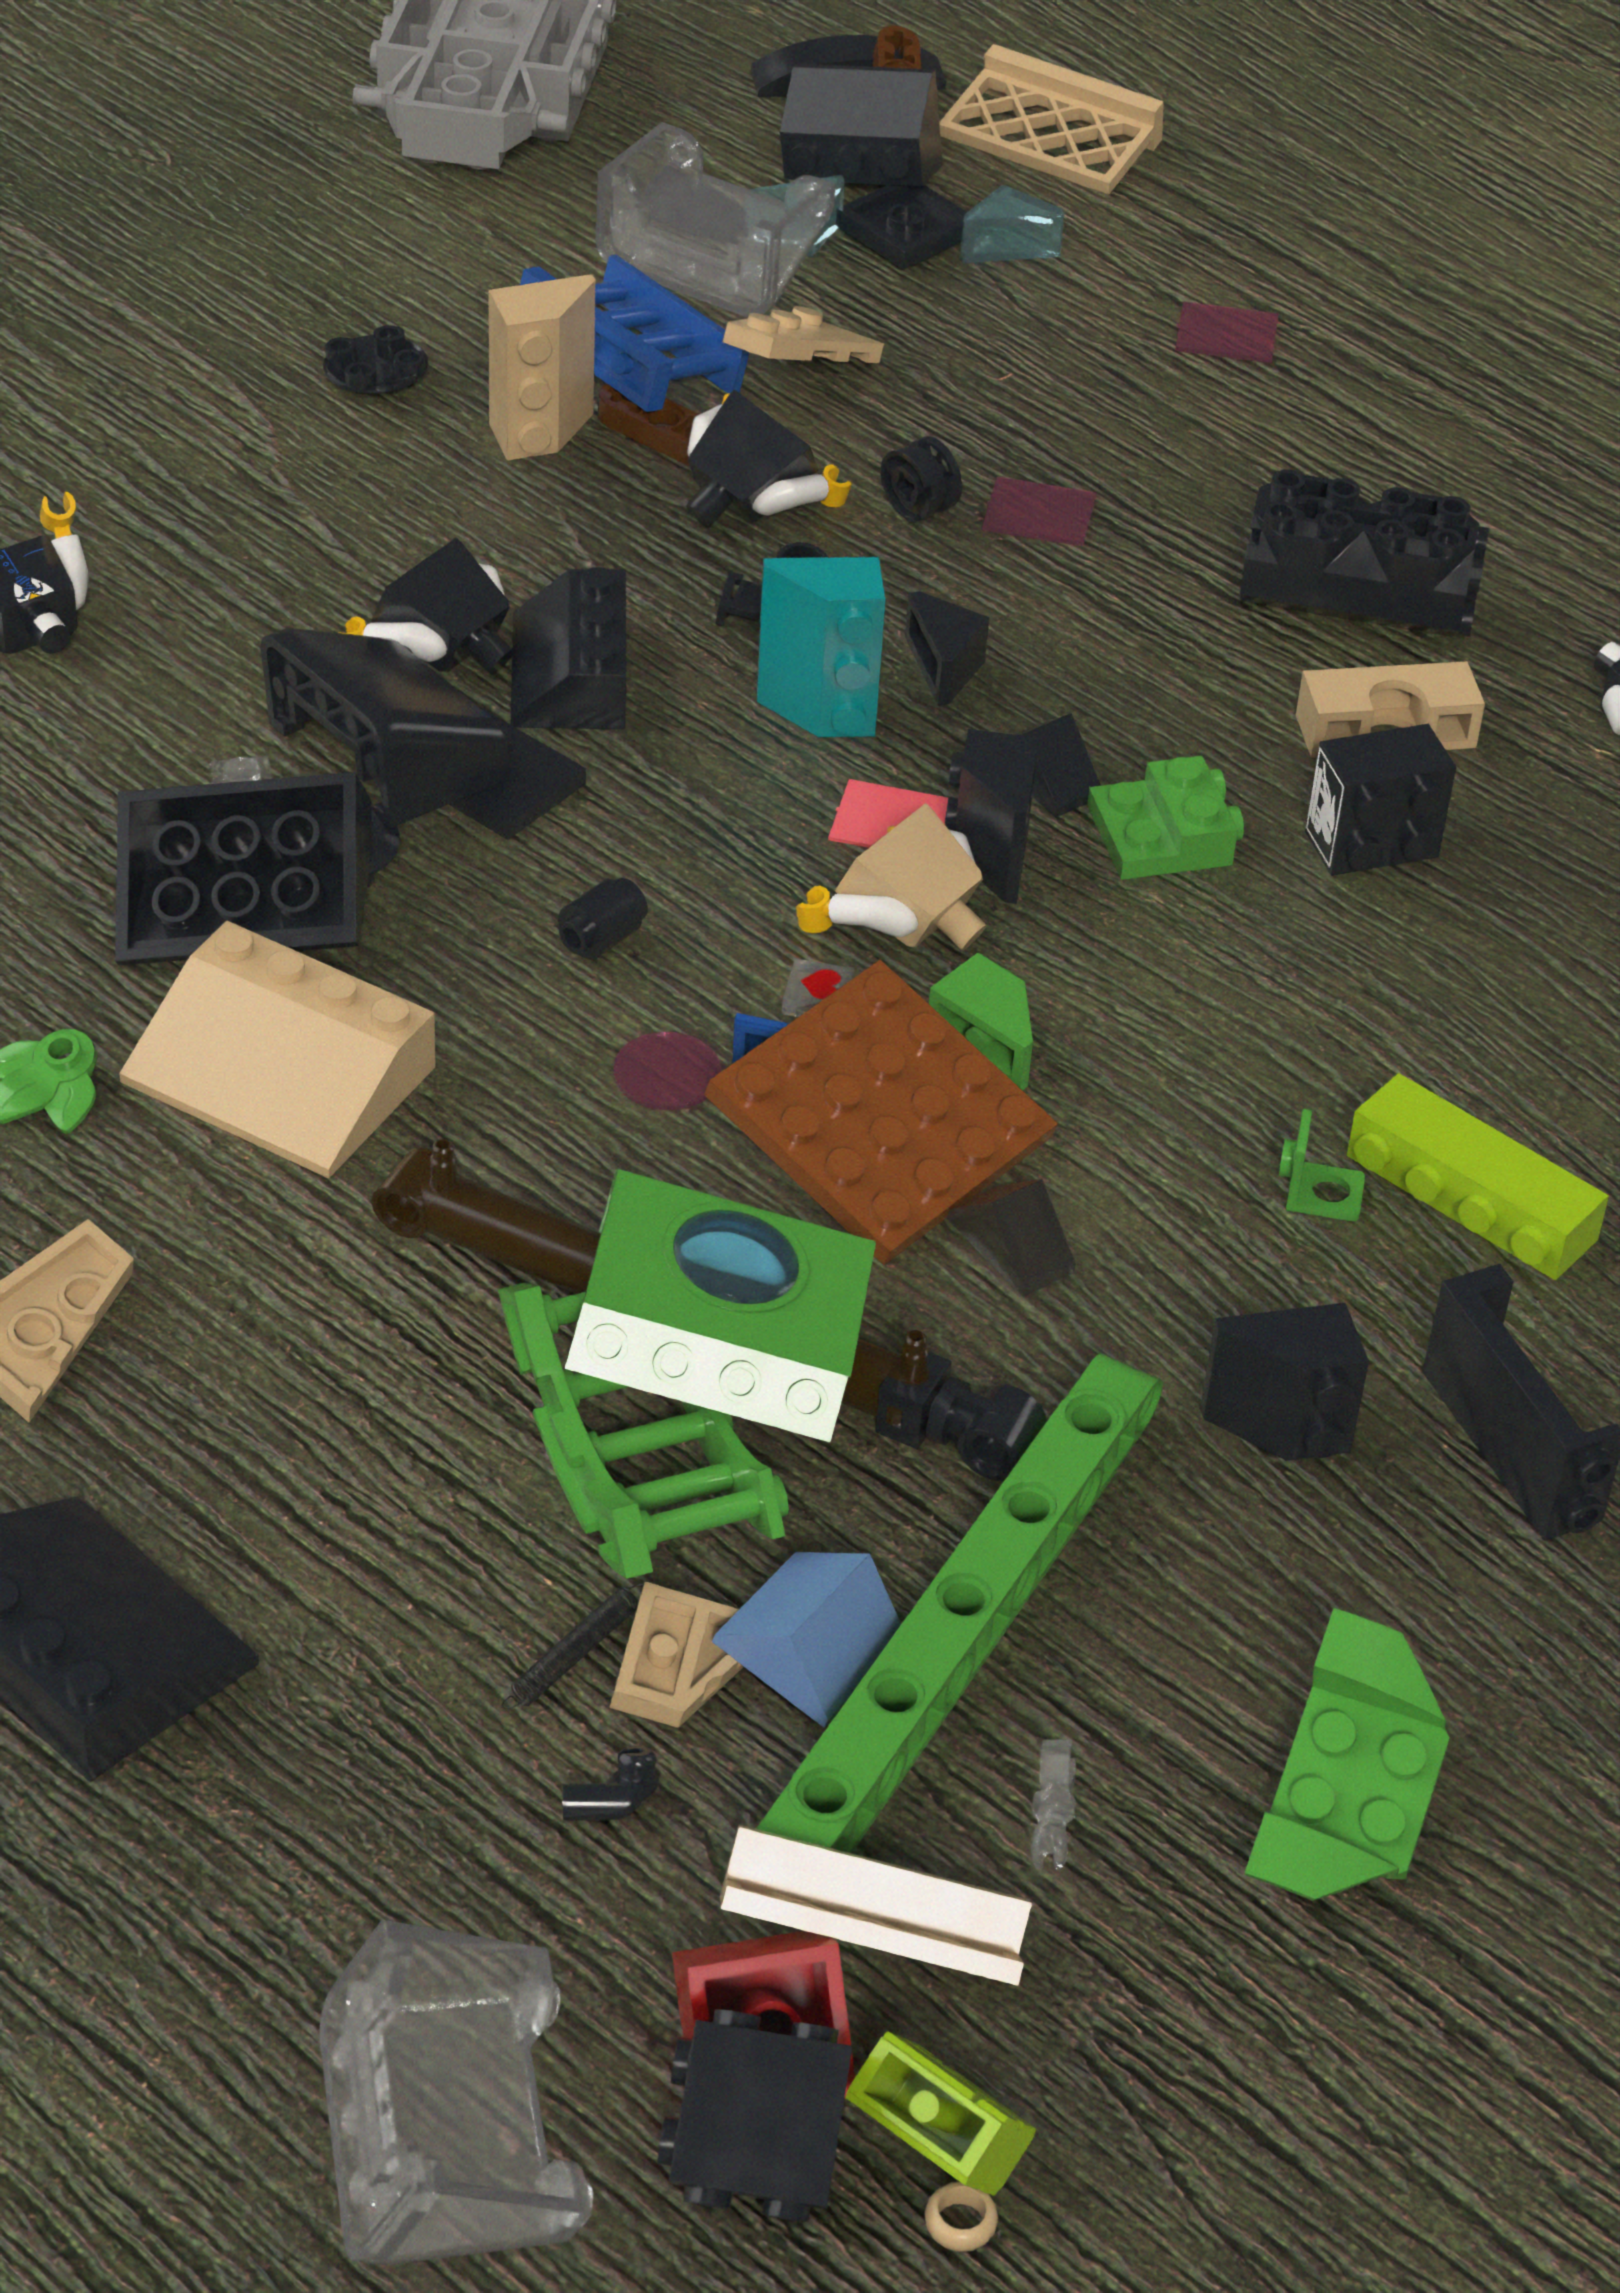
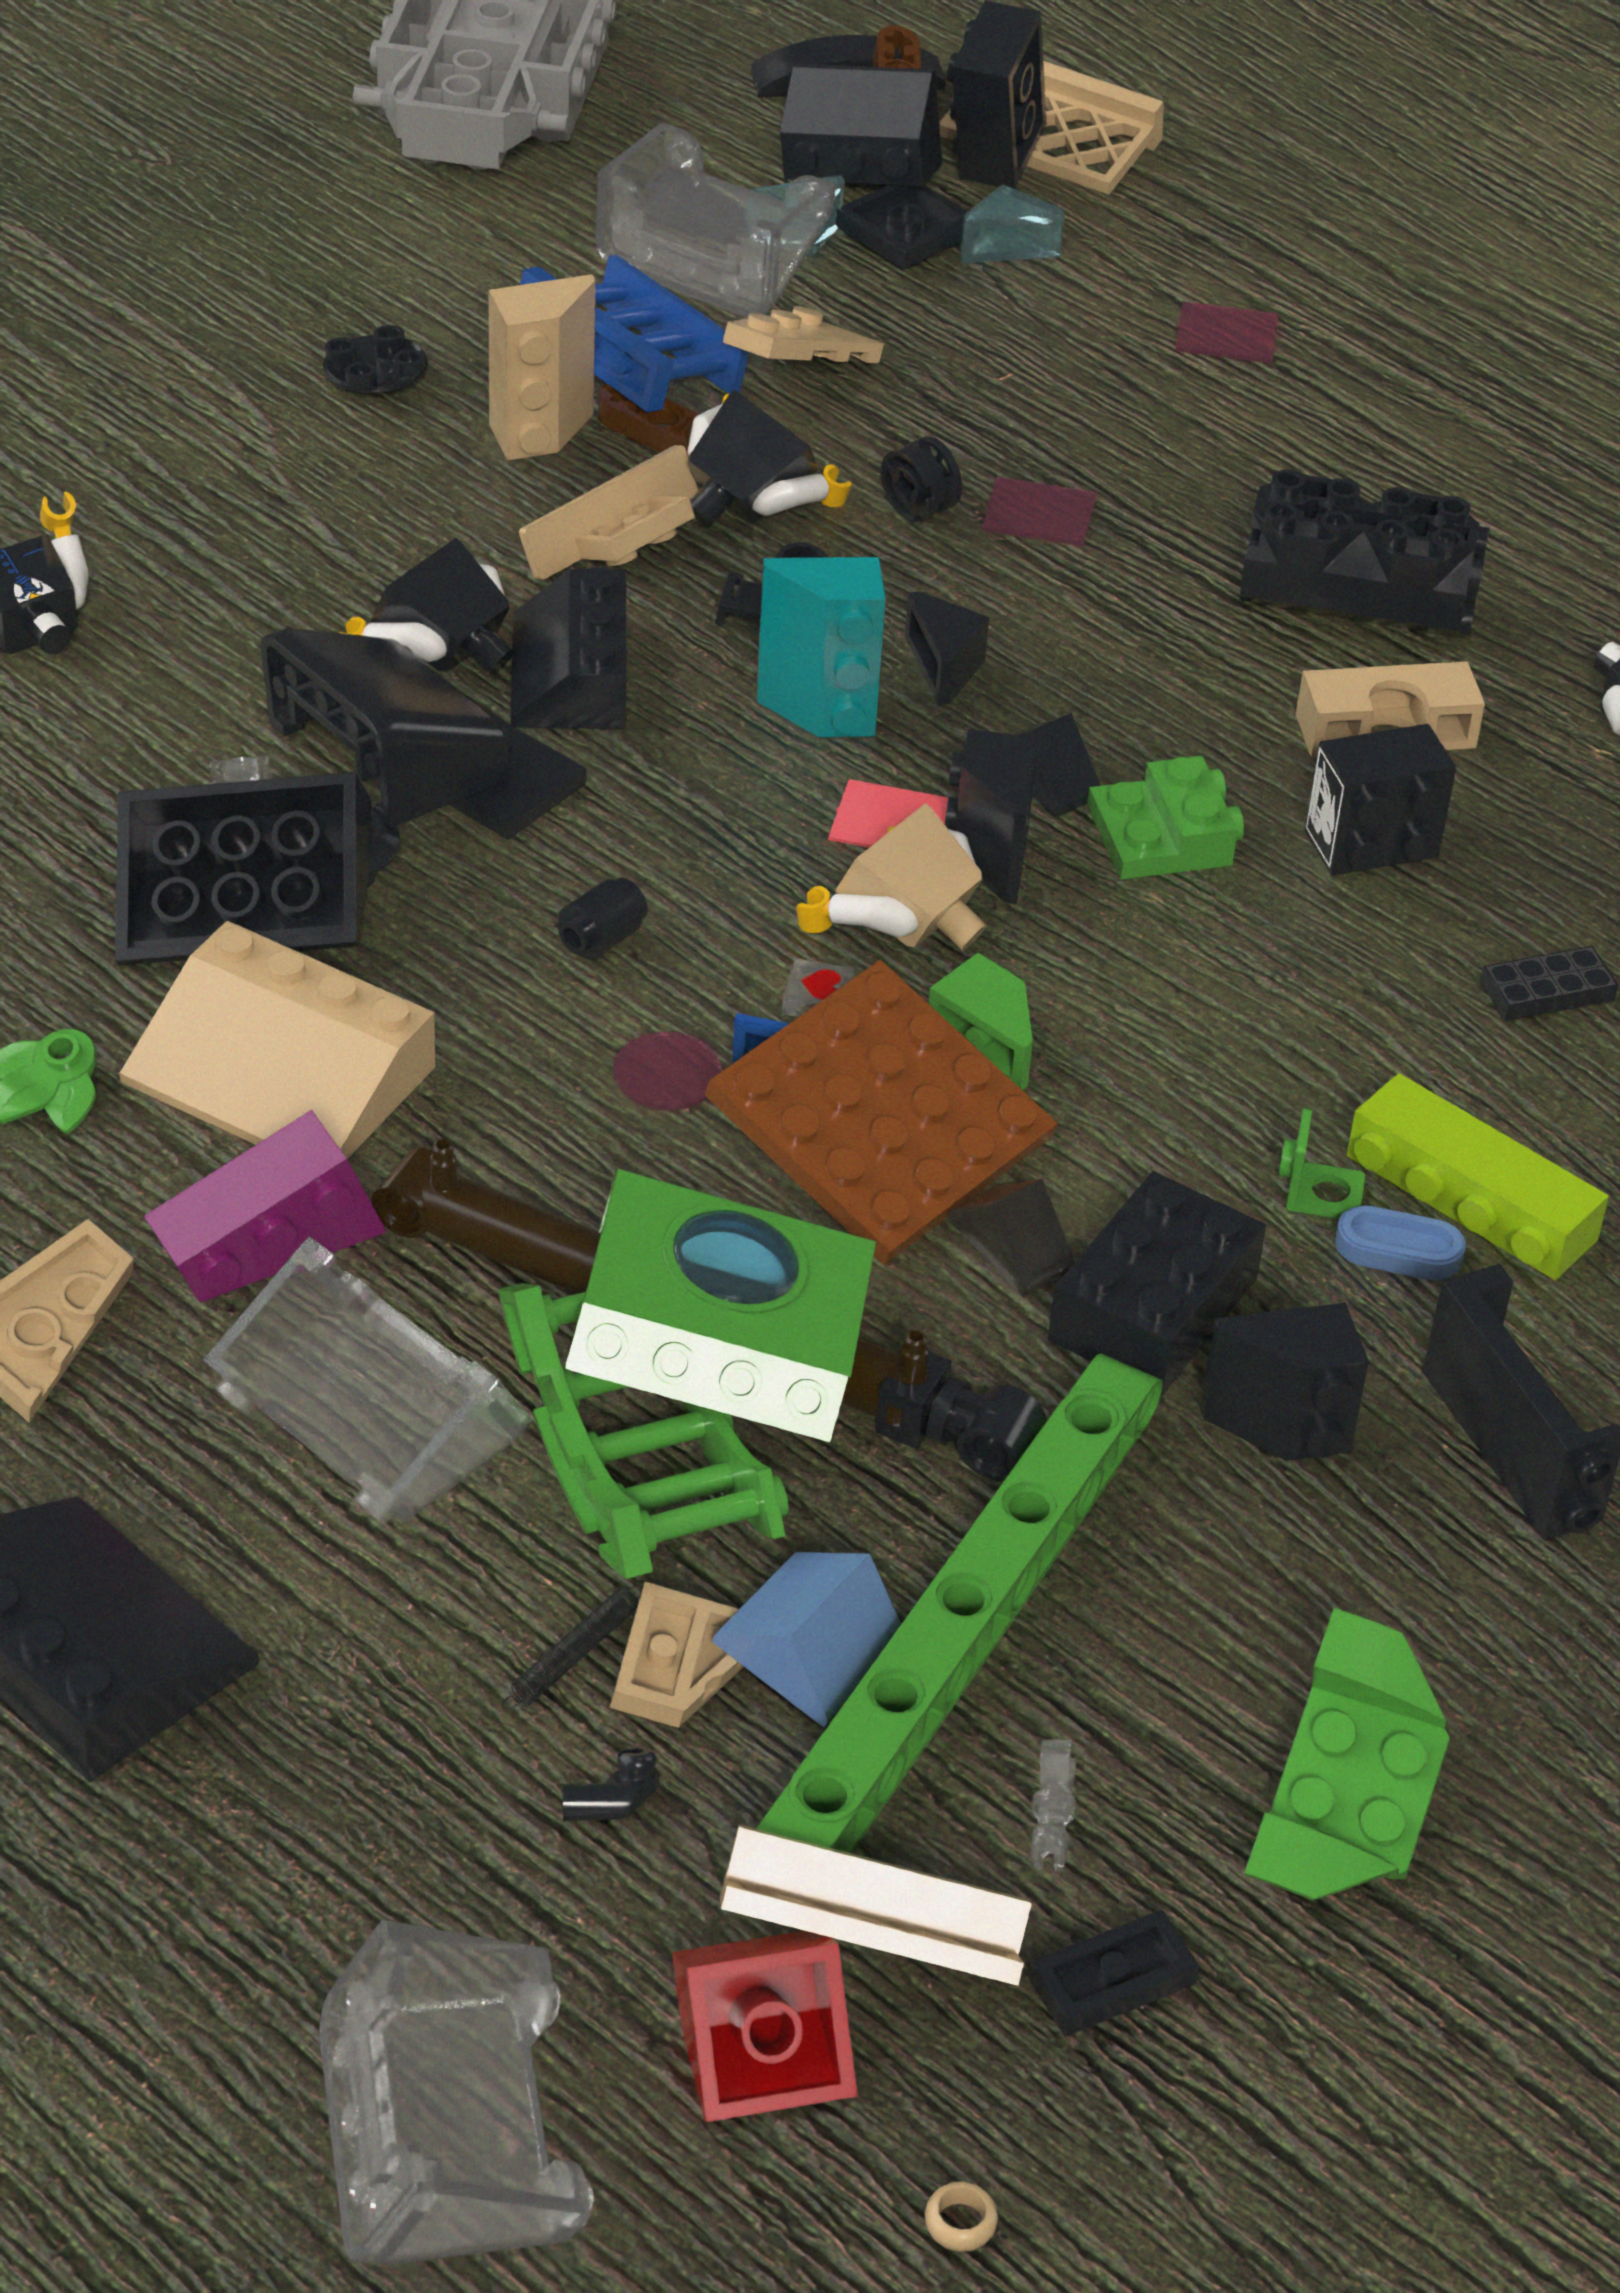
black brick [657,2009,853,2222] -> none
lime brick [845,2031,1036,2196] -> none
none -> magenta wedge [144,1110,387,1303]
none -> clear windscreen [203,1236,533,1525]
none -> tan bracket [519,445,698,580]
none -> black brick [947,1,1047,189]
none -> black plate [1028,1909,1200,2037]
none -> black brick [1048,1171,1267,1396]
none -> medium blue tile [1335,1206,1466,1280]
none -> black tile [1480,946,1618,1021]

